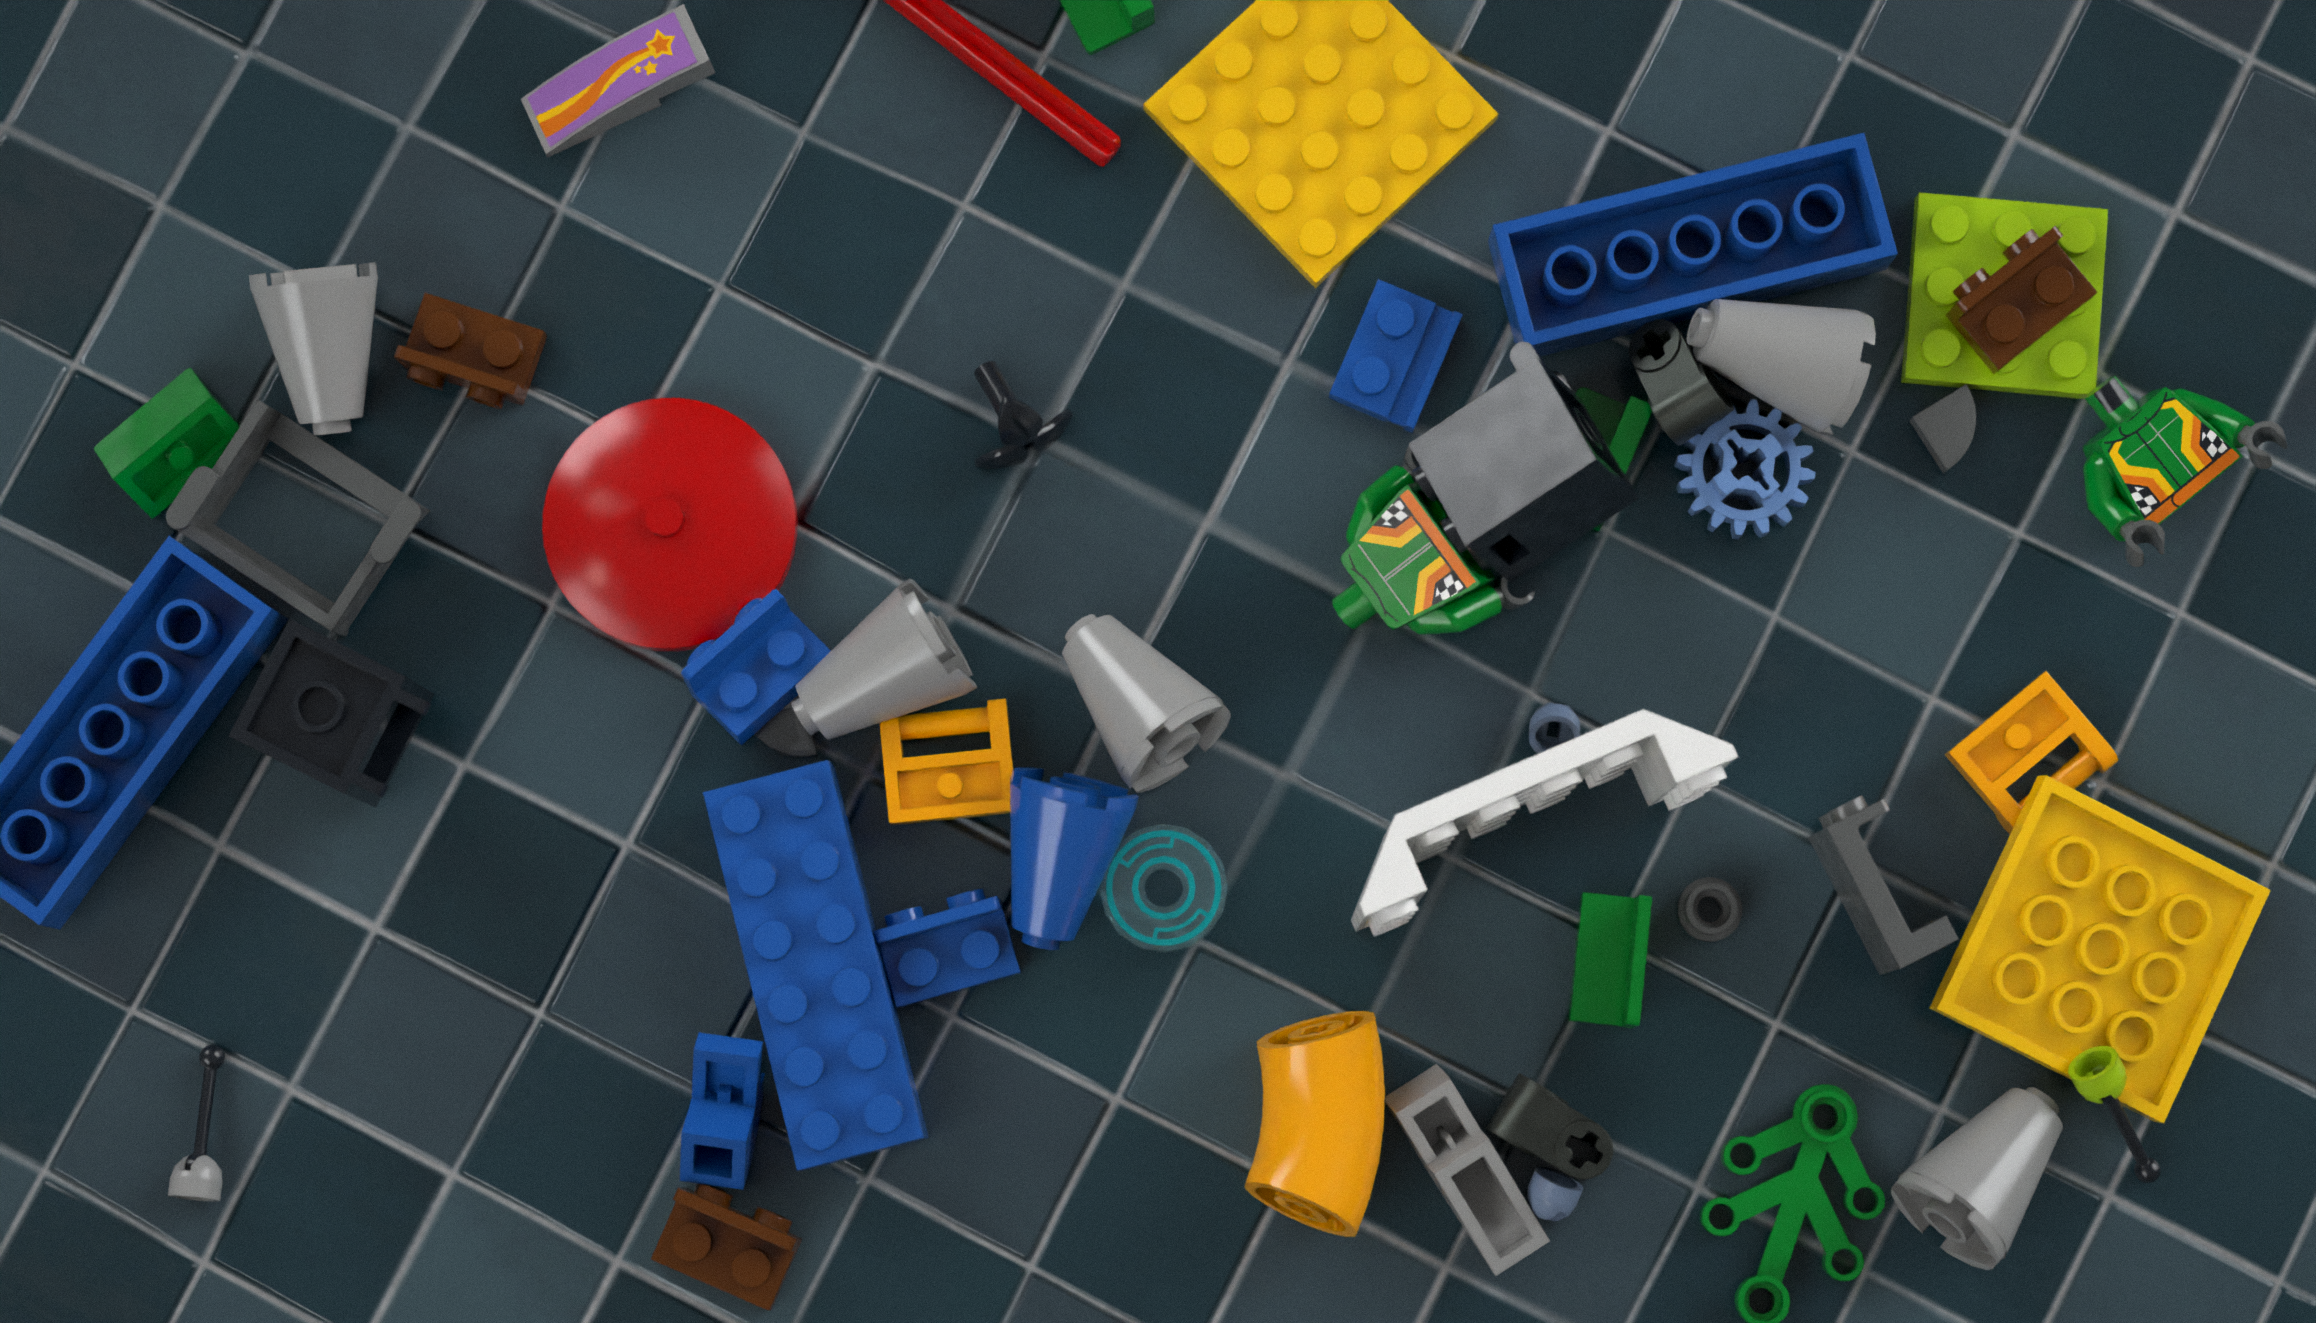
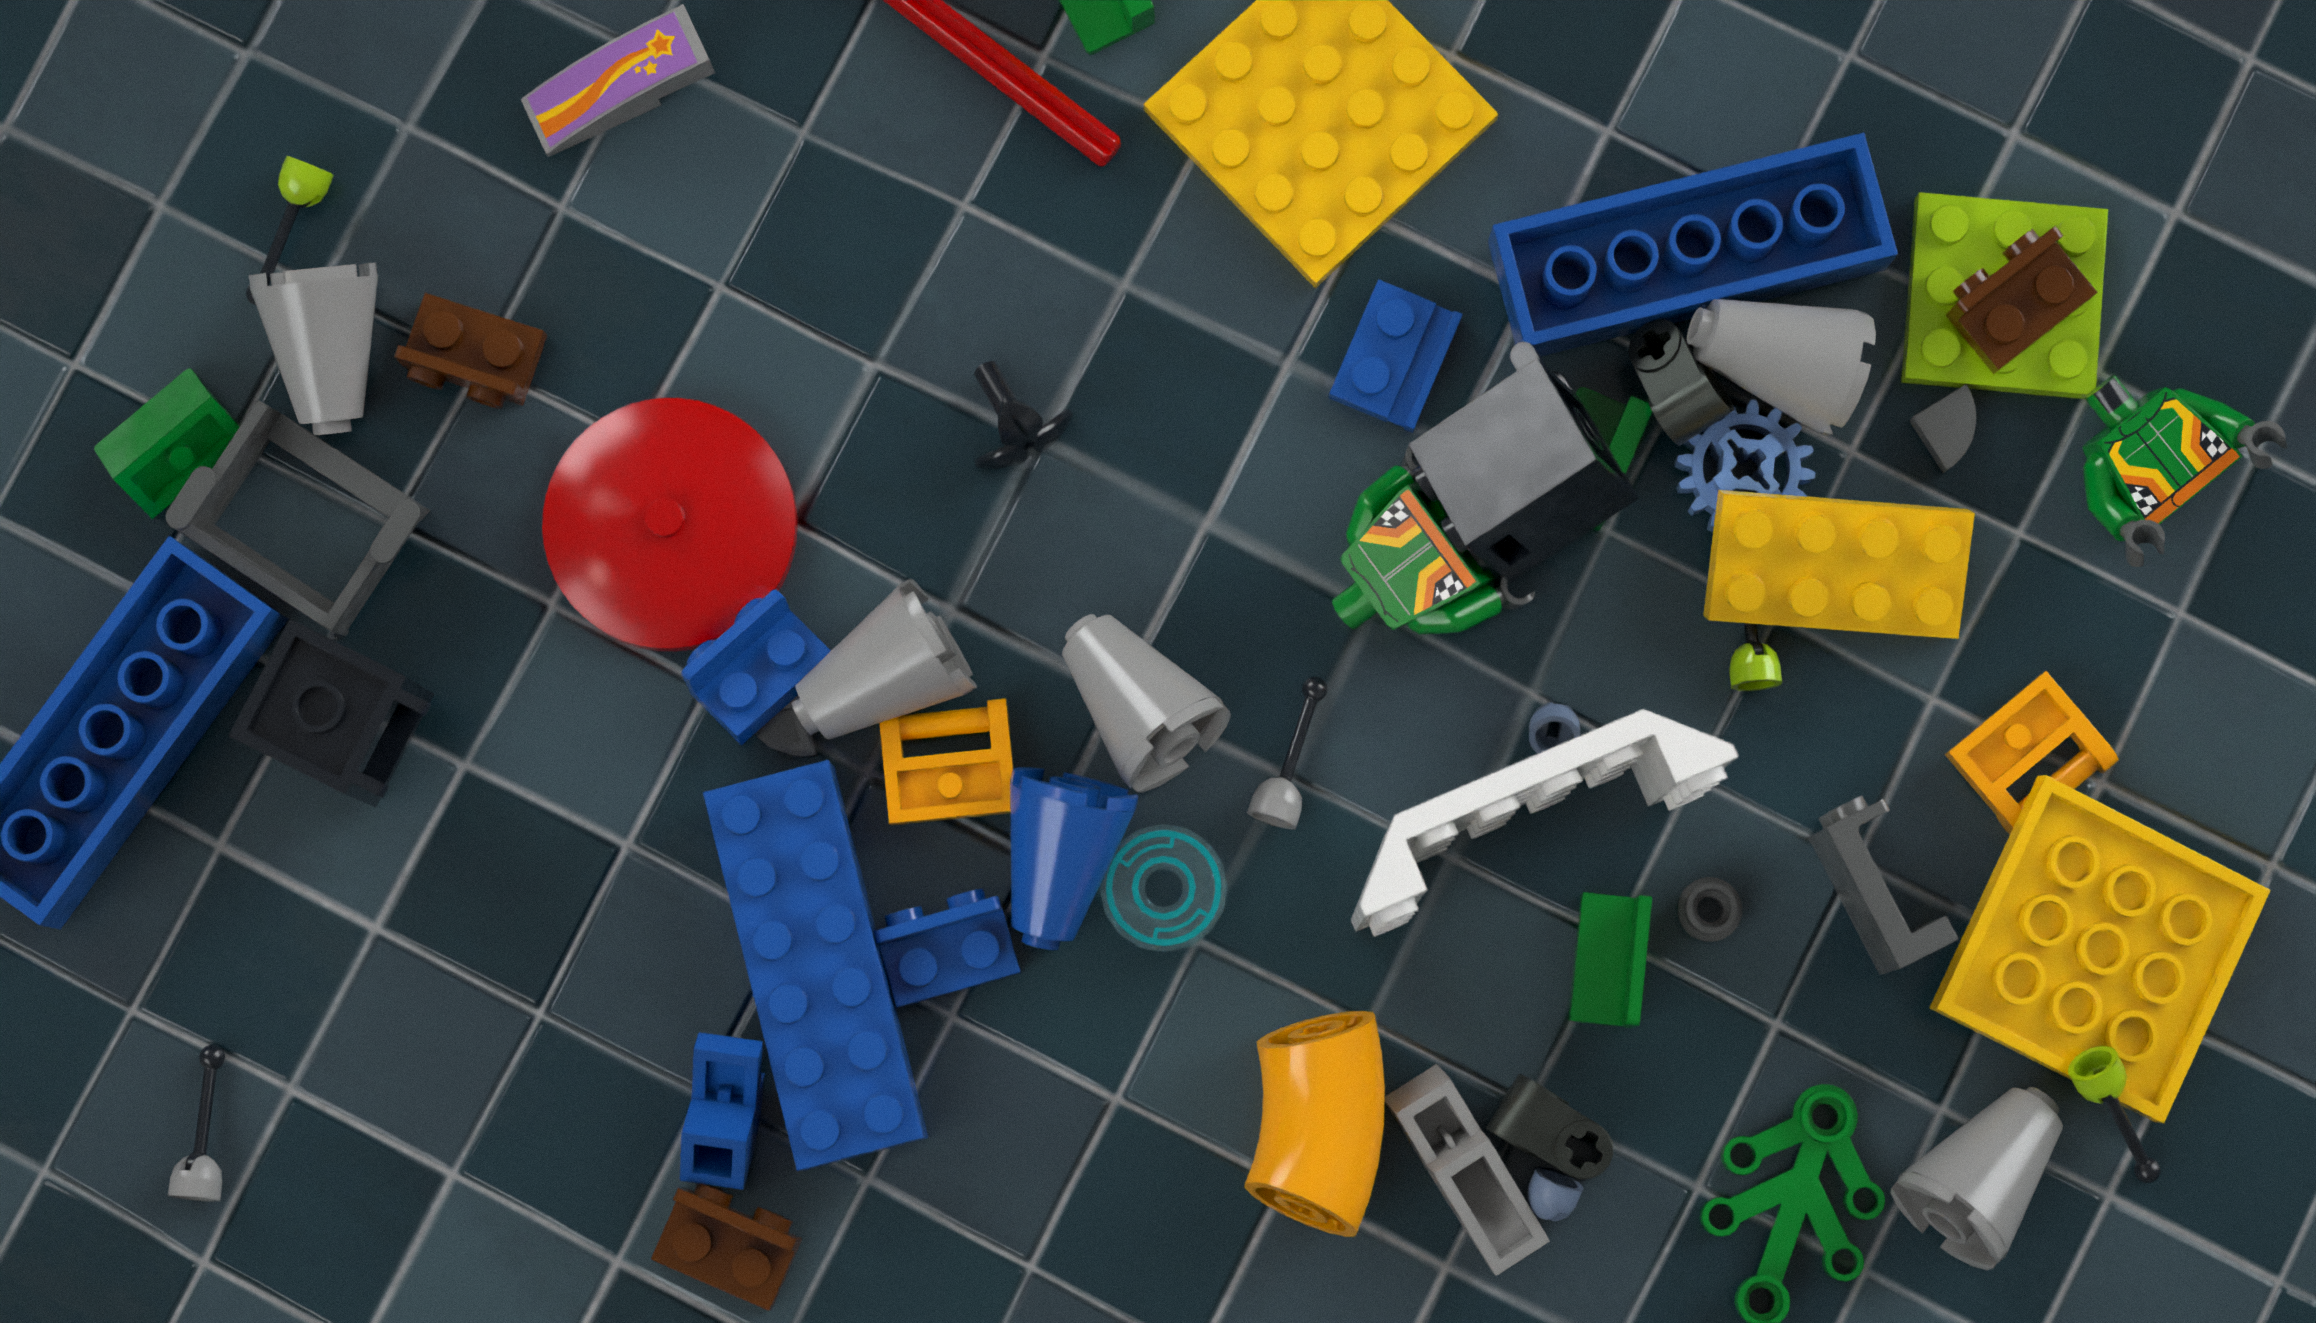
none -> lime hinge [246,156,334,306]
none -> hinge [1247,677,1327,829]
none -> yellow plate [1703,490,1975,639]
none -> lime hinge [1729,623,1782,691]

